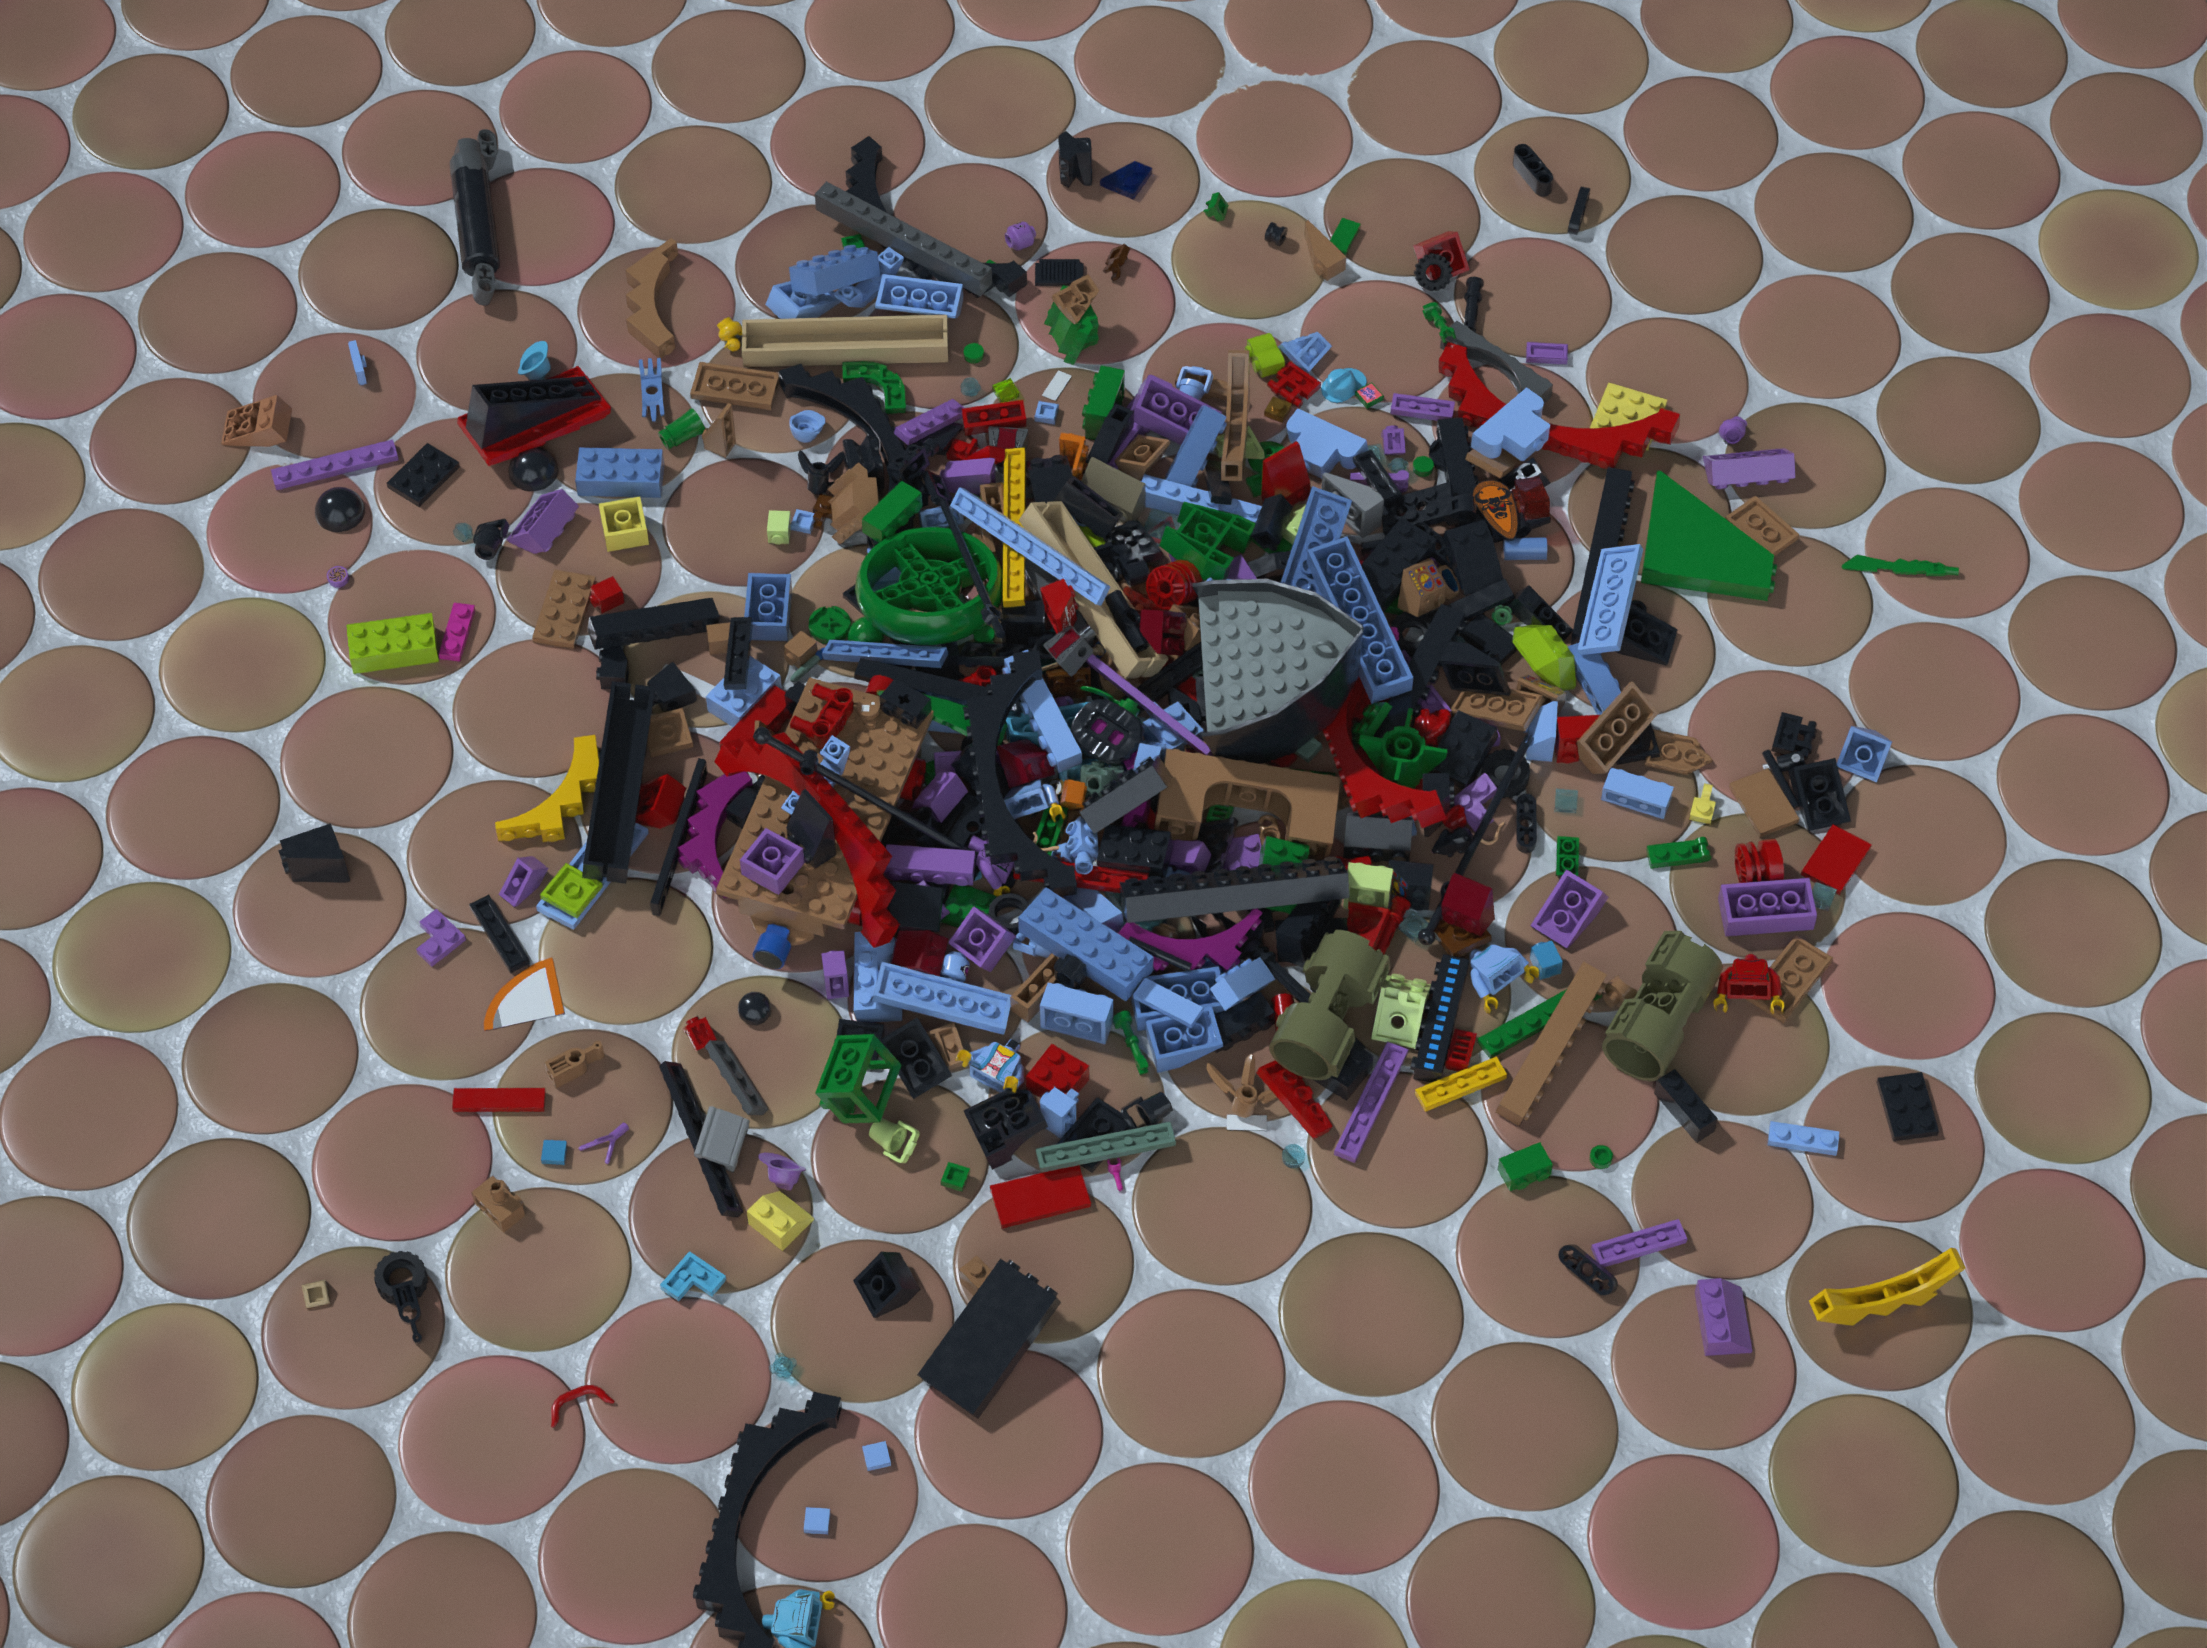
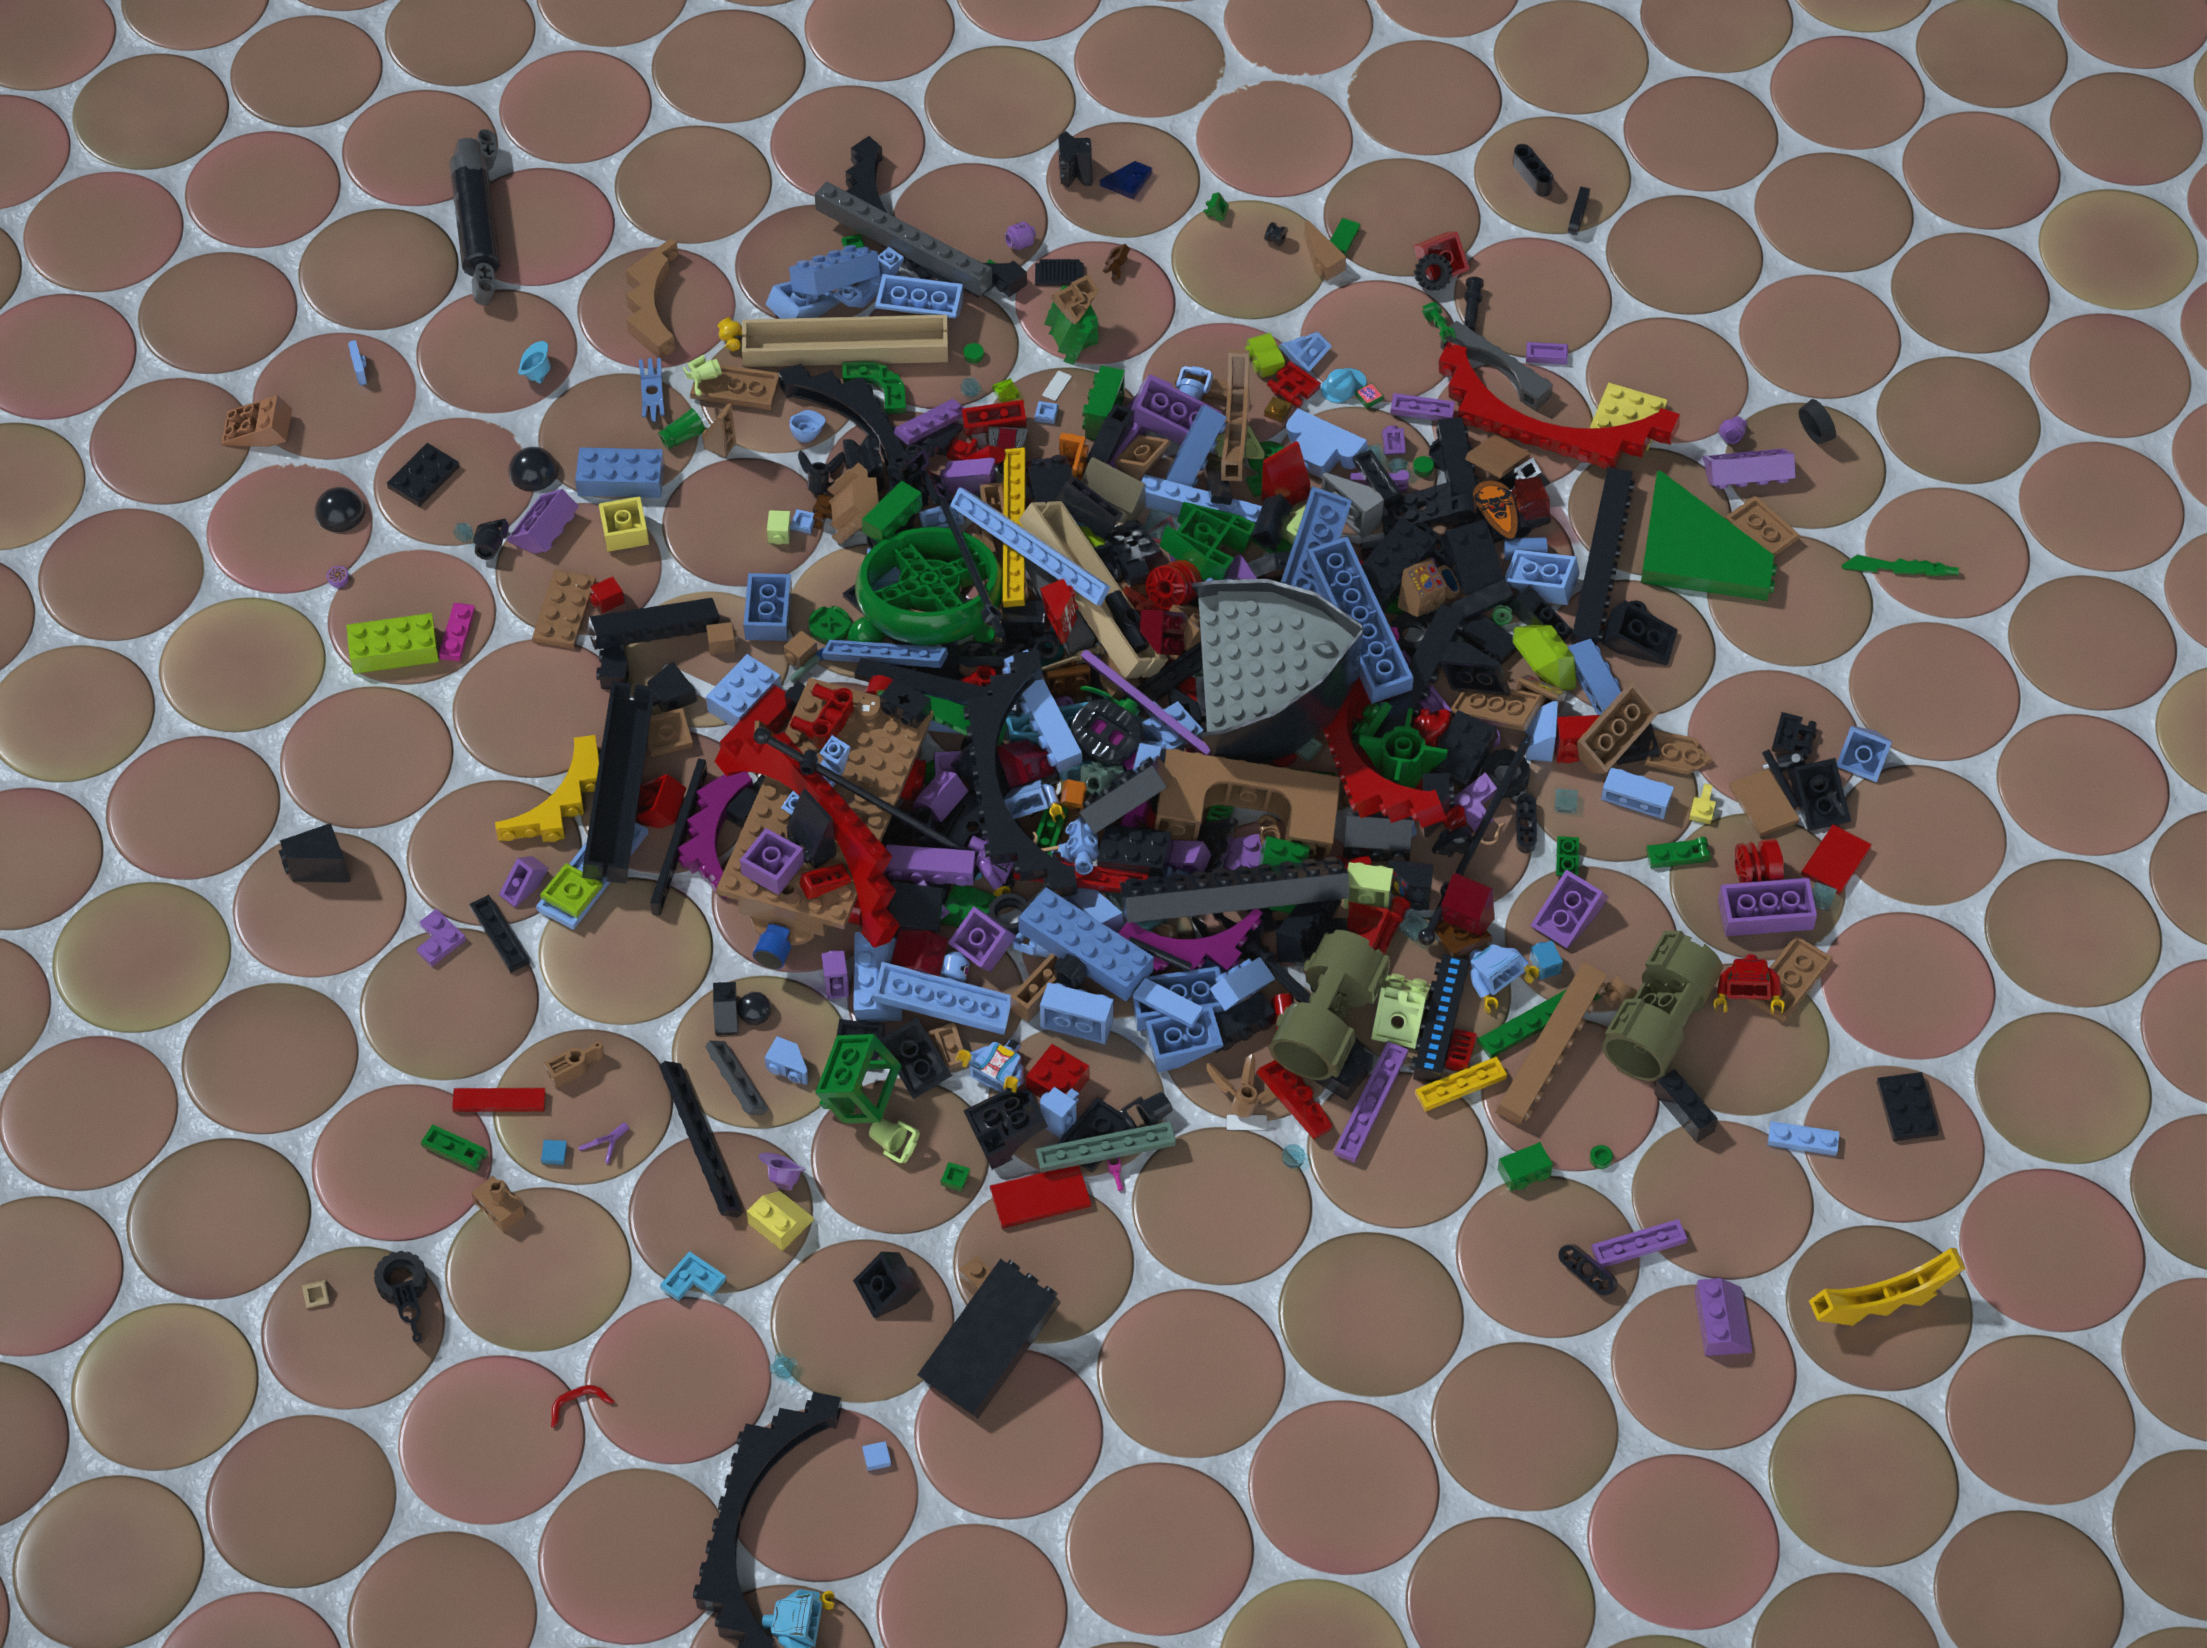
medium lavender plate [271,440,399,490] -> none
black piece [457,366,611,466] -> none
sticker [484,958,564,1031] -> none
red bracket [683,1016,717,1051] -> none
light grey piece [694,1106,750,1172] -> none
black plate [723,617,753,690] -> none
light blue tile [804,1507,830,1534] -> none
dark grey torso [1043,624,1096,677] -> none
green piece [1113,1011,1149,1075] -> none
light blue brick [1471,387,1550,461] -> none
light blue plate [1578,544,1643,655] -> none
none -> green plate [421,1124,489,1172]
none -> yellowish green piece [683,355,722,396]
none -> black slope [713,982,738,1035]
none -> light blue slope [765,1036,809,1085]
none -> red slope [799,864,851,900]
none -> light blue slope [1504,550,1580,605]
none -> black tyre [1798,399,1836,444]

